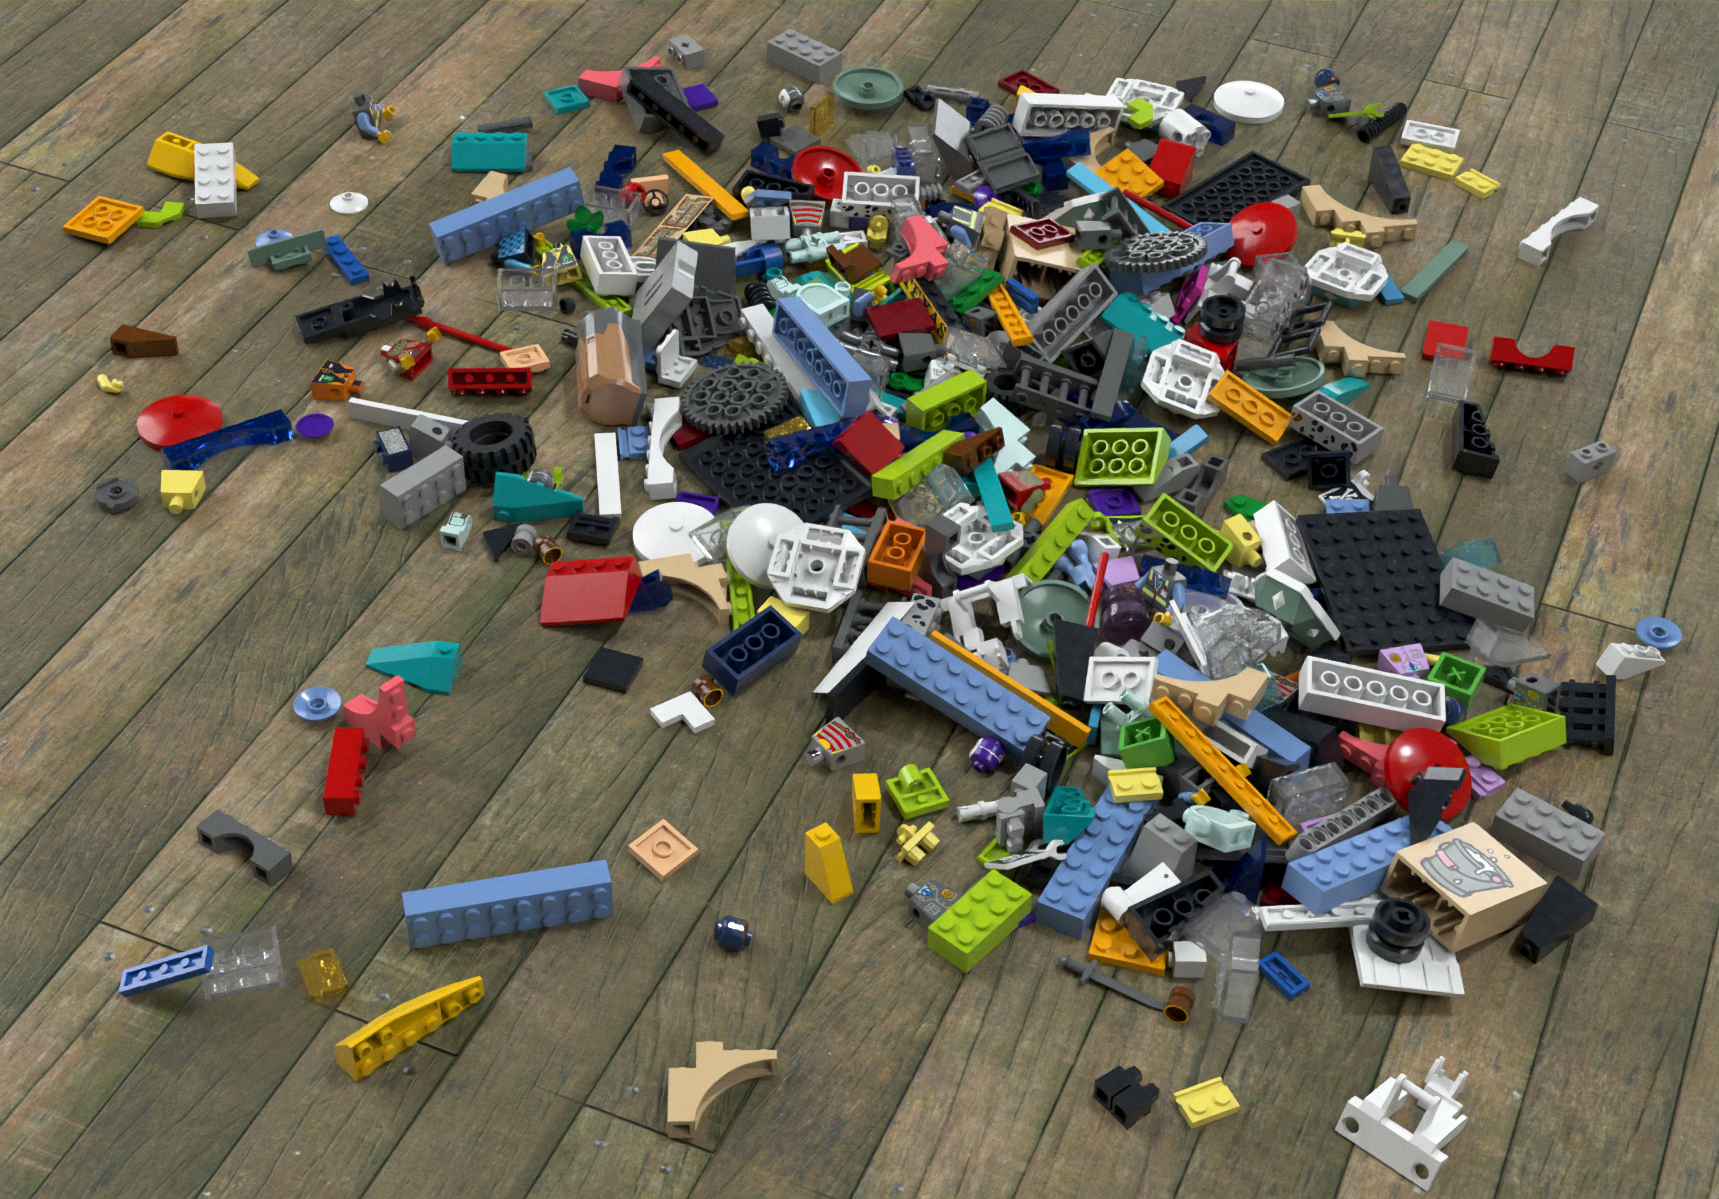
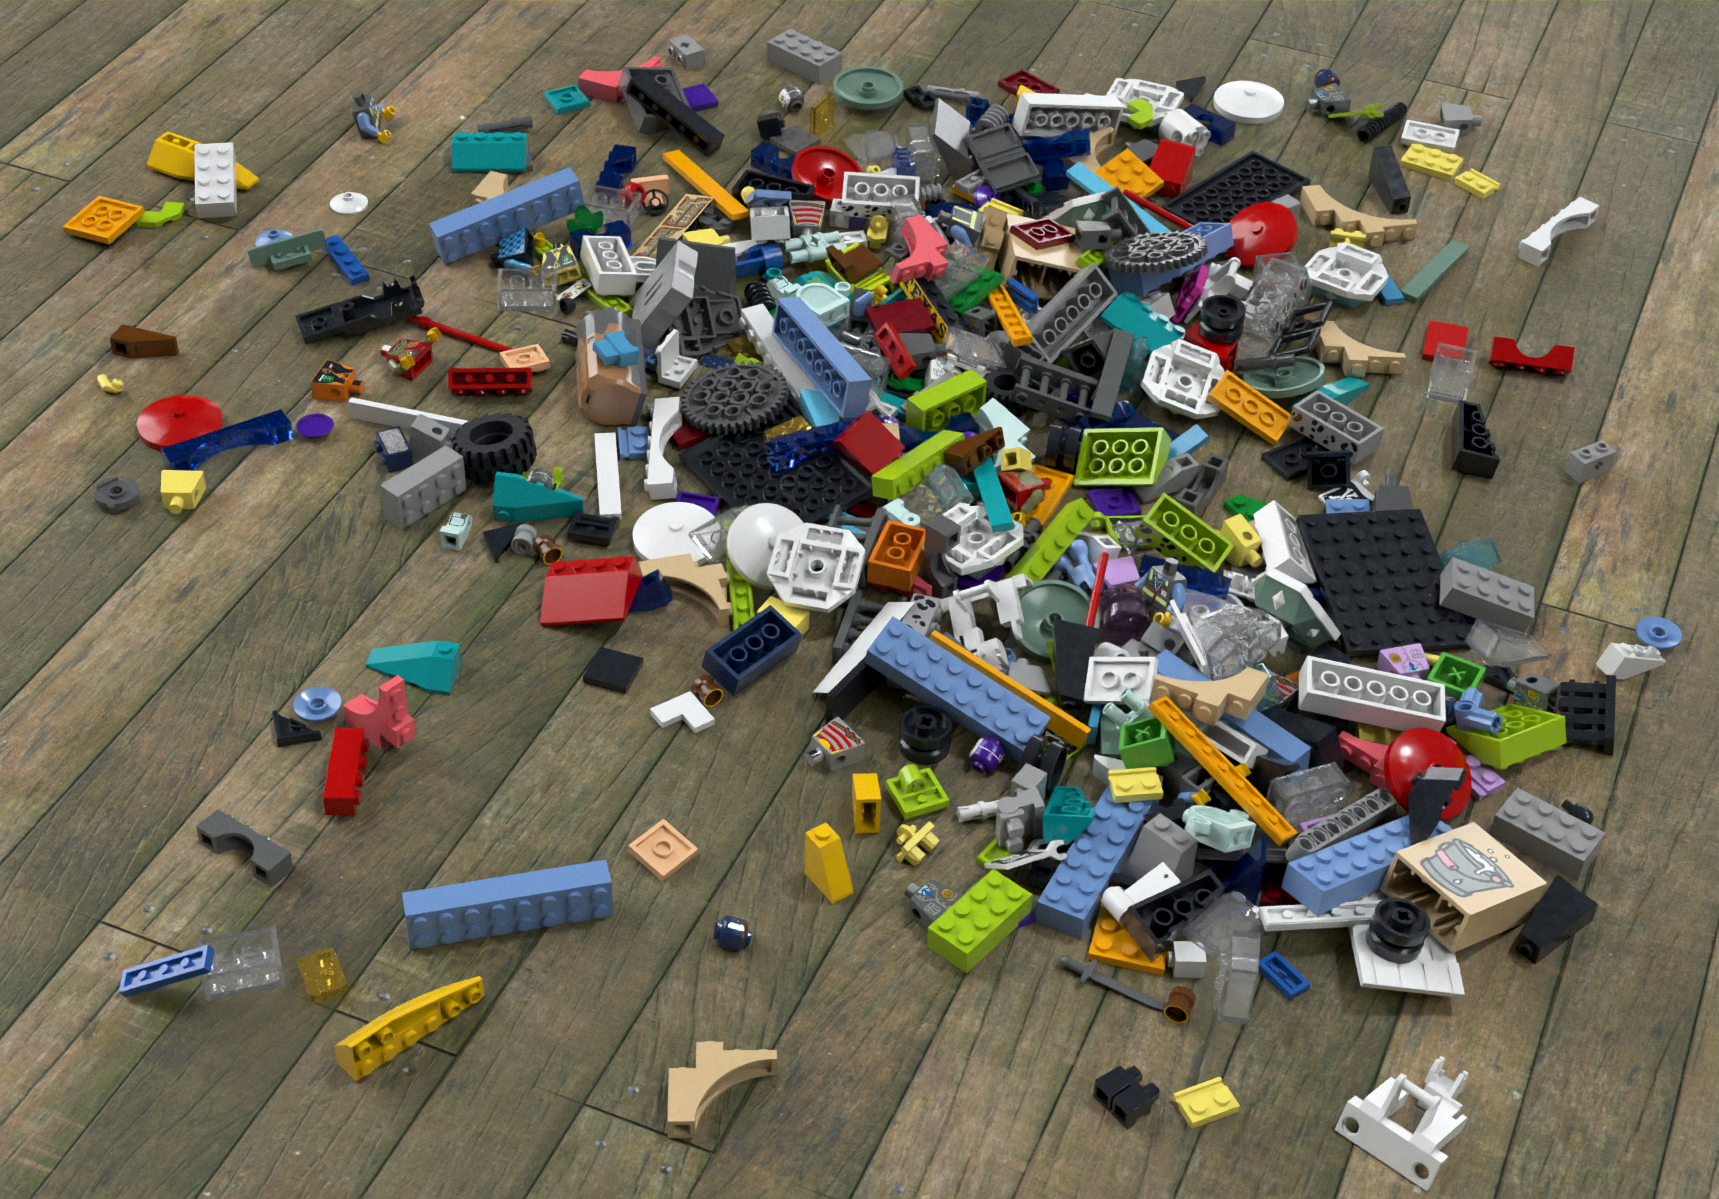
none -> black tile [272,710,322,747]
none -> white sticker [556,278,592,301]
none -> dark azure piece [592,330,640,368]
none -> red plate [874,322,917,380]
none -> light aqua leg [883,498,920,527]
none -> black wheel [899,705,952,765]
none -> light yellow brick [1001,447,1032,472]
none -> light grey torso [1439,103,1482,135]
none -> medium blue piece [1454,688,1502,734]

